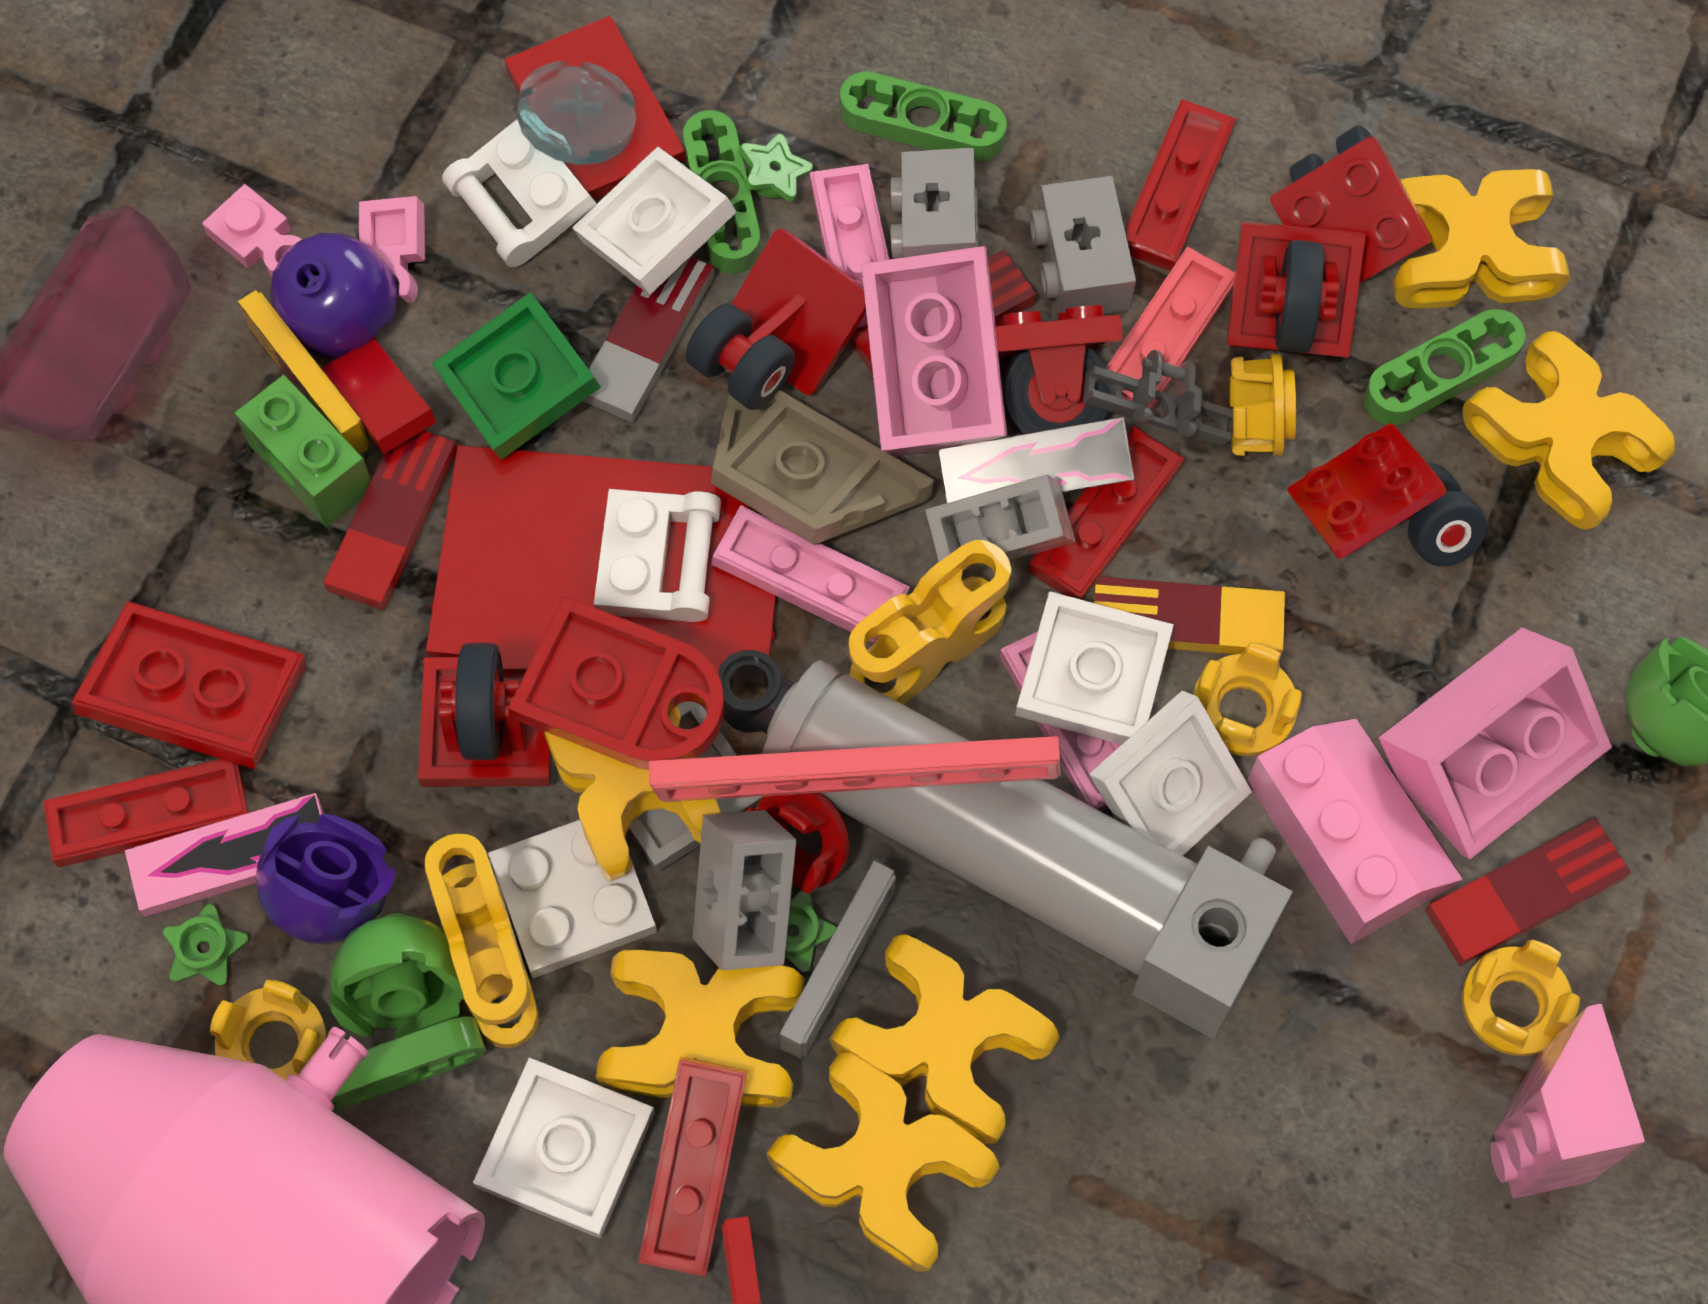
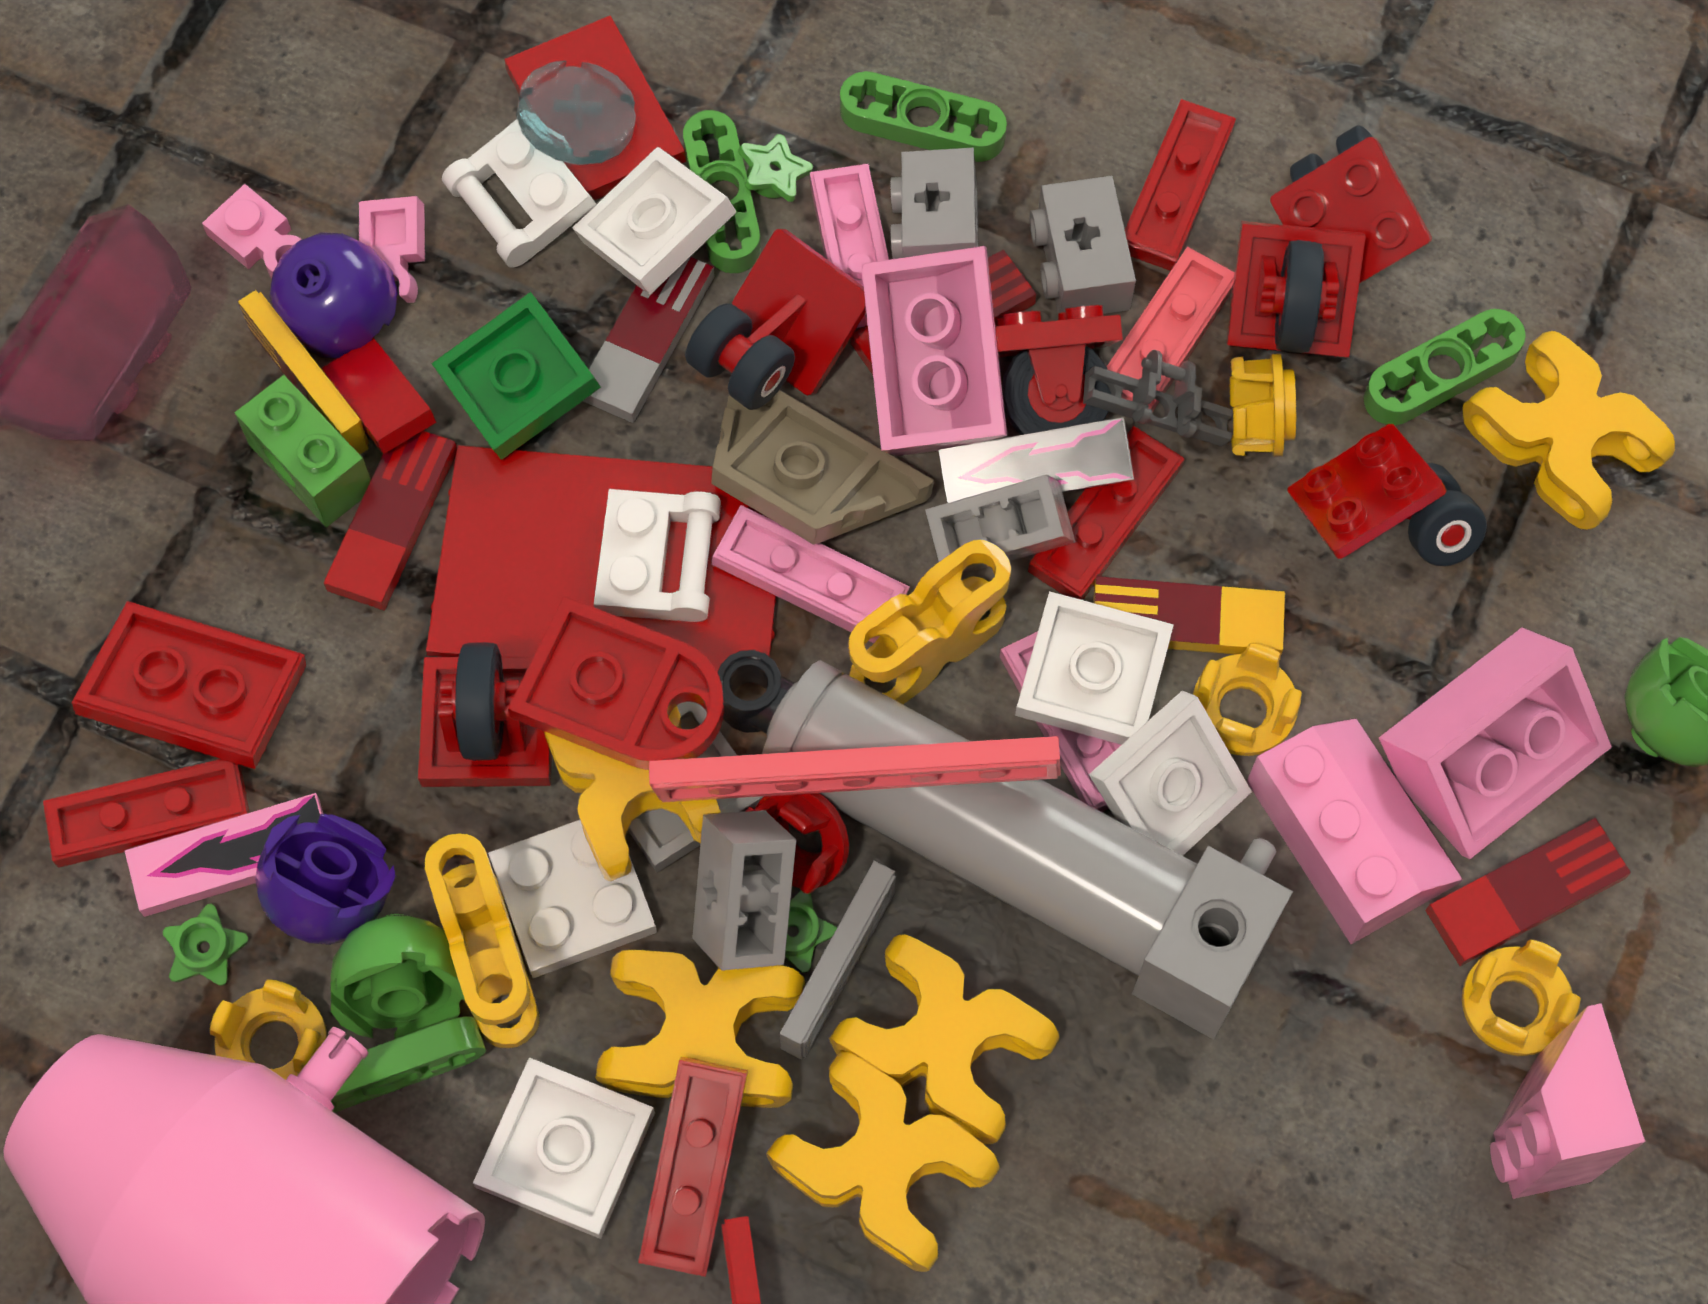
yellow piece [1393,169,1570,309] -> none

